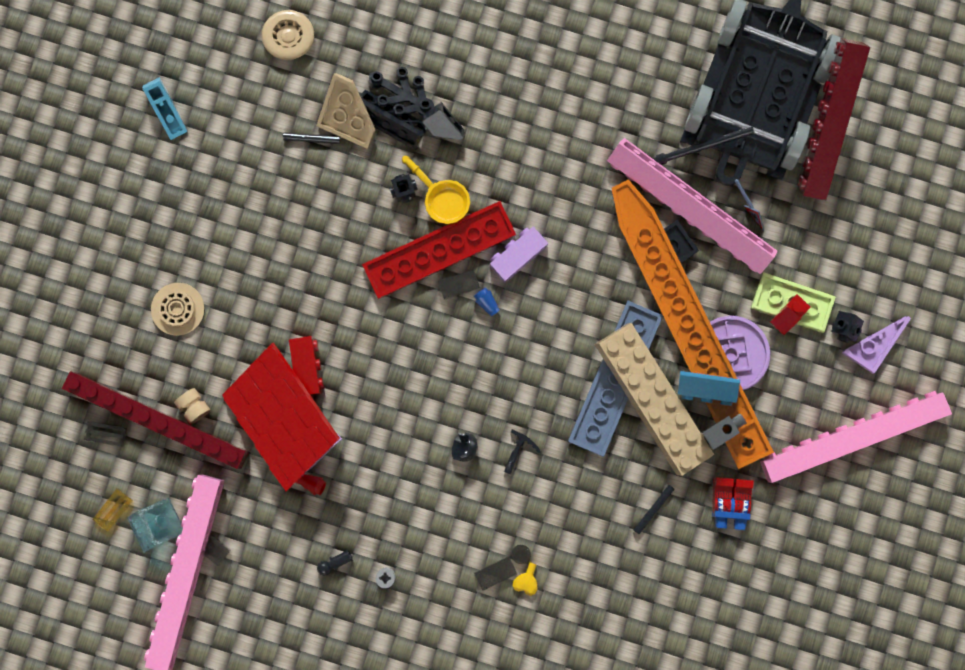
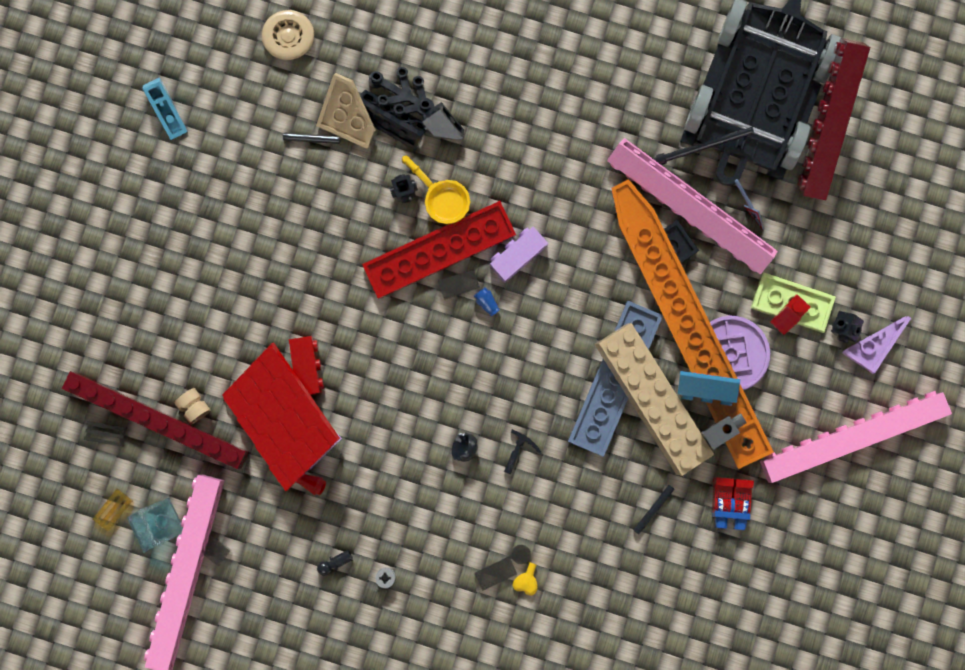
tan wheel [151,283,204,336] -> none

